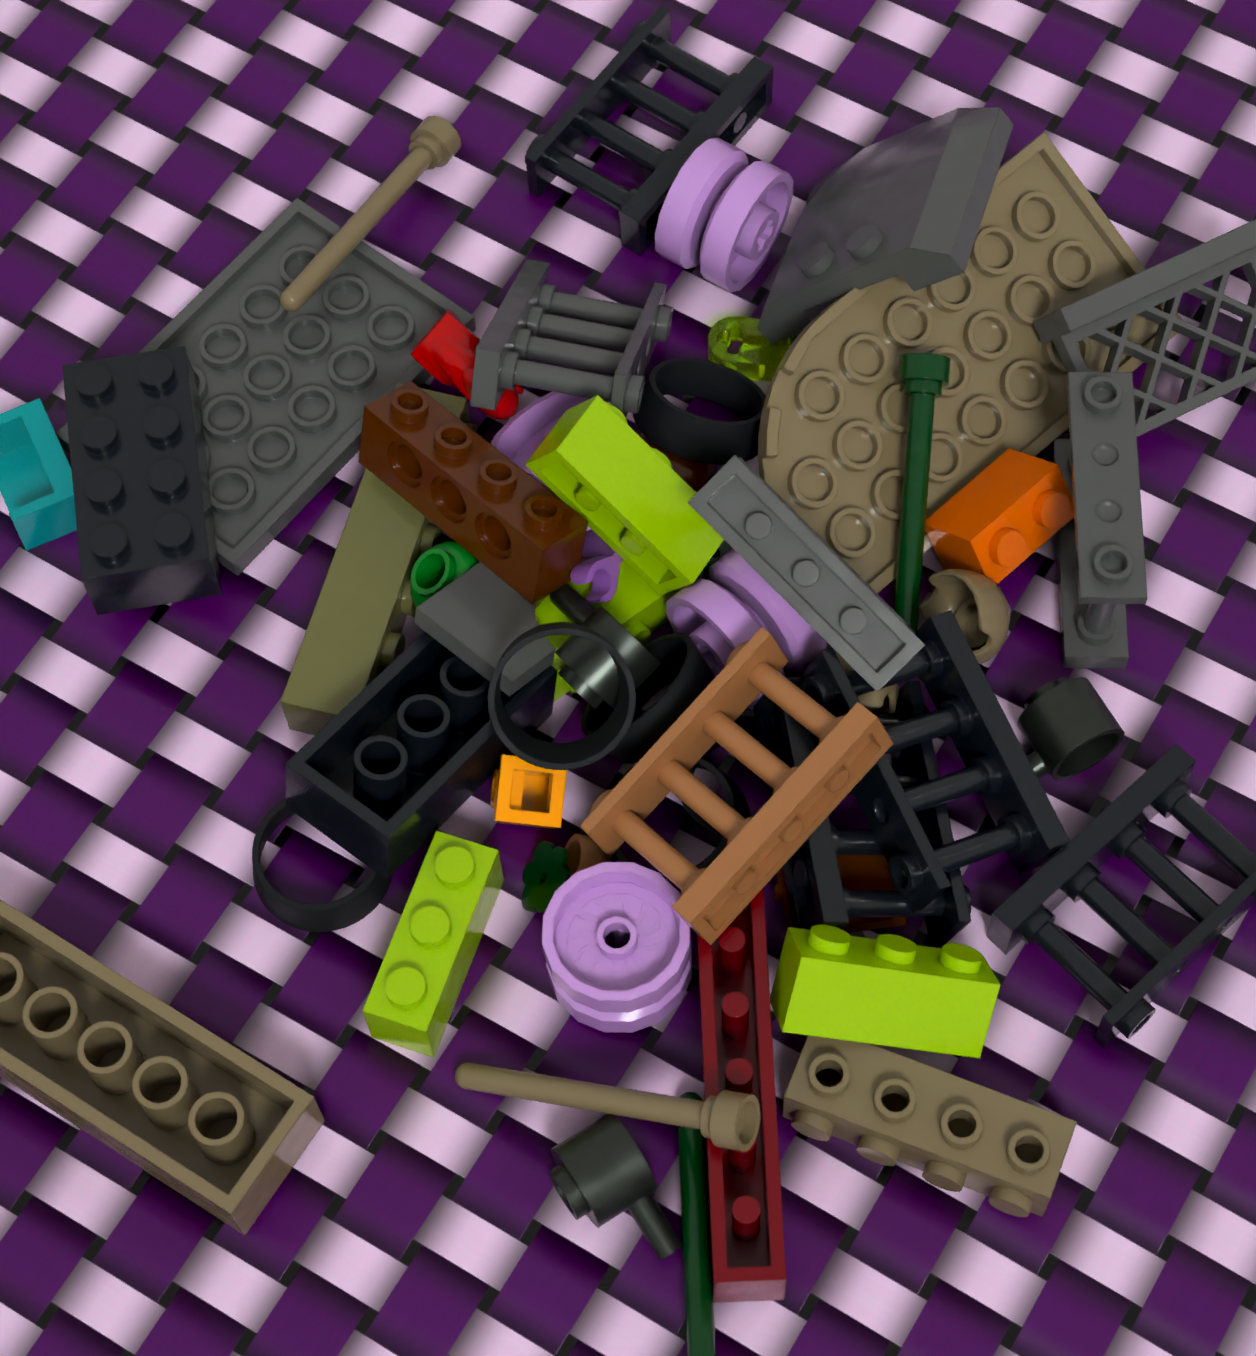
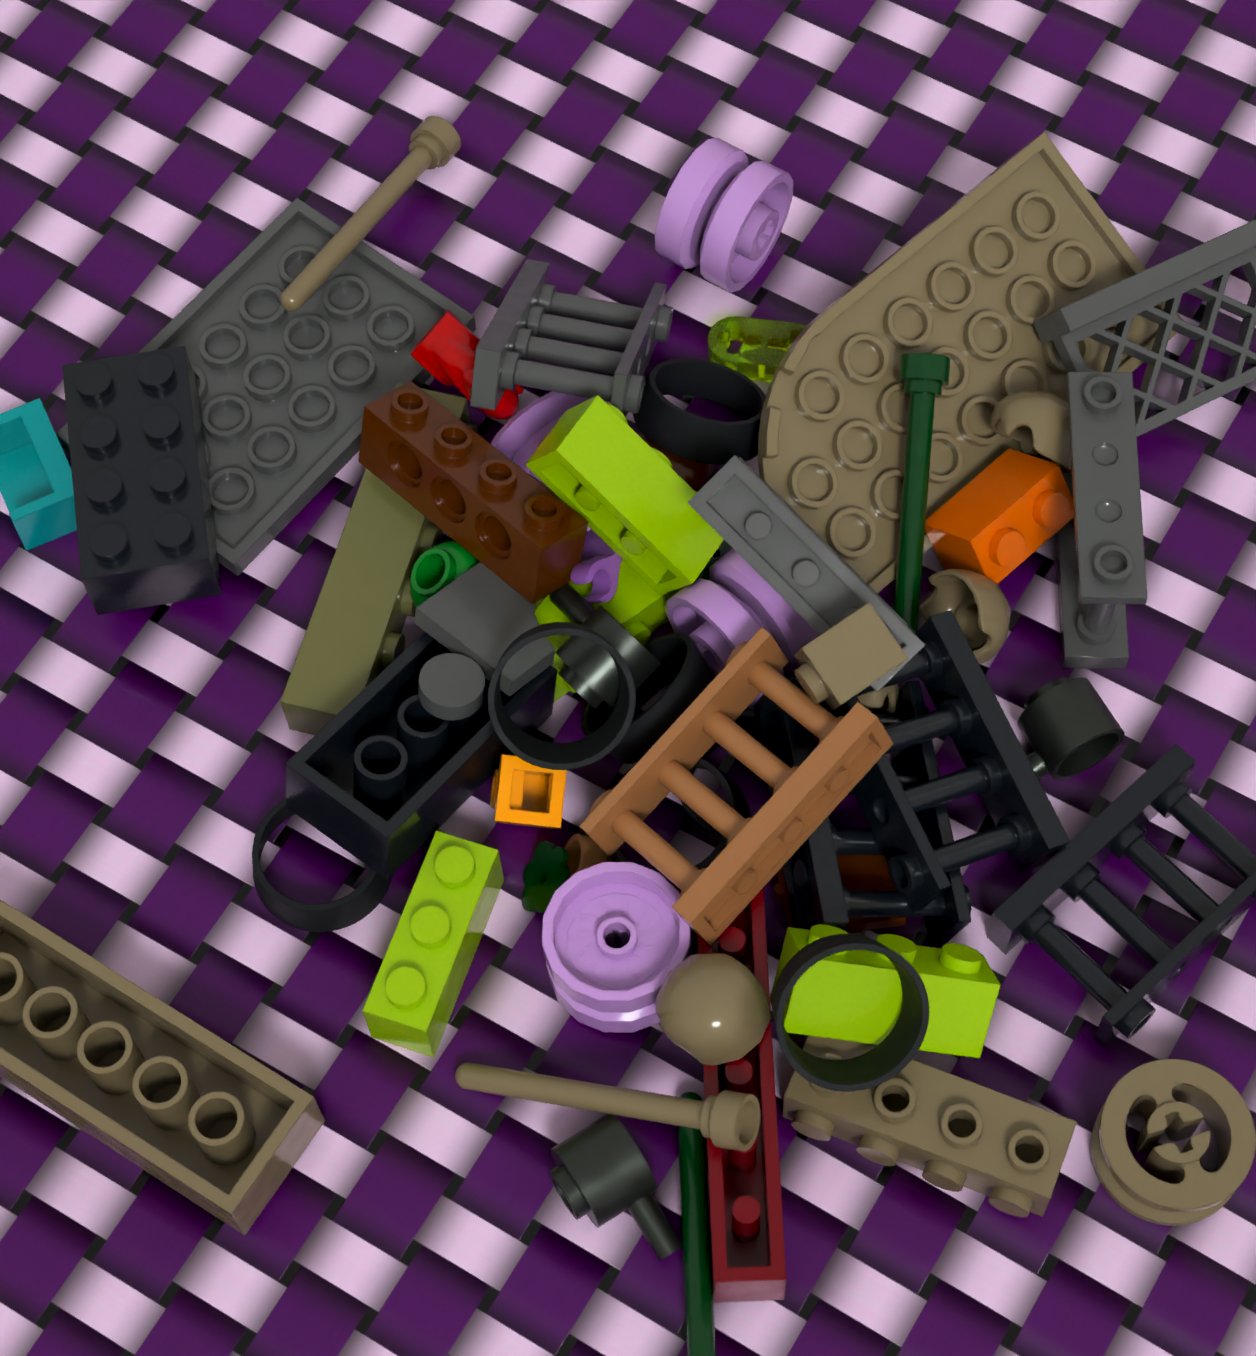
black fence [525,5,773,256] -> none
dark grey wedge [757,107,1014,344] -> none
none -> dark grey tile [418,653,485,720]
none -> dark tan hair [656,953,770,1066]
none -> black tyre [773,934,929,1092]
none -> dark tan brick [794,602,908,711]
none -> dark tan hair [991,390,1072,474]
none -> dark tan wheel [1091,1059,1256,1226]

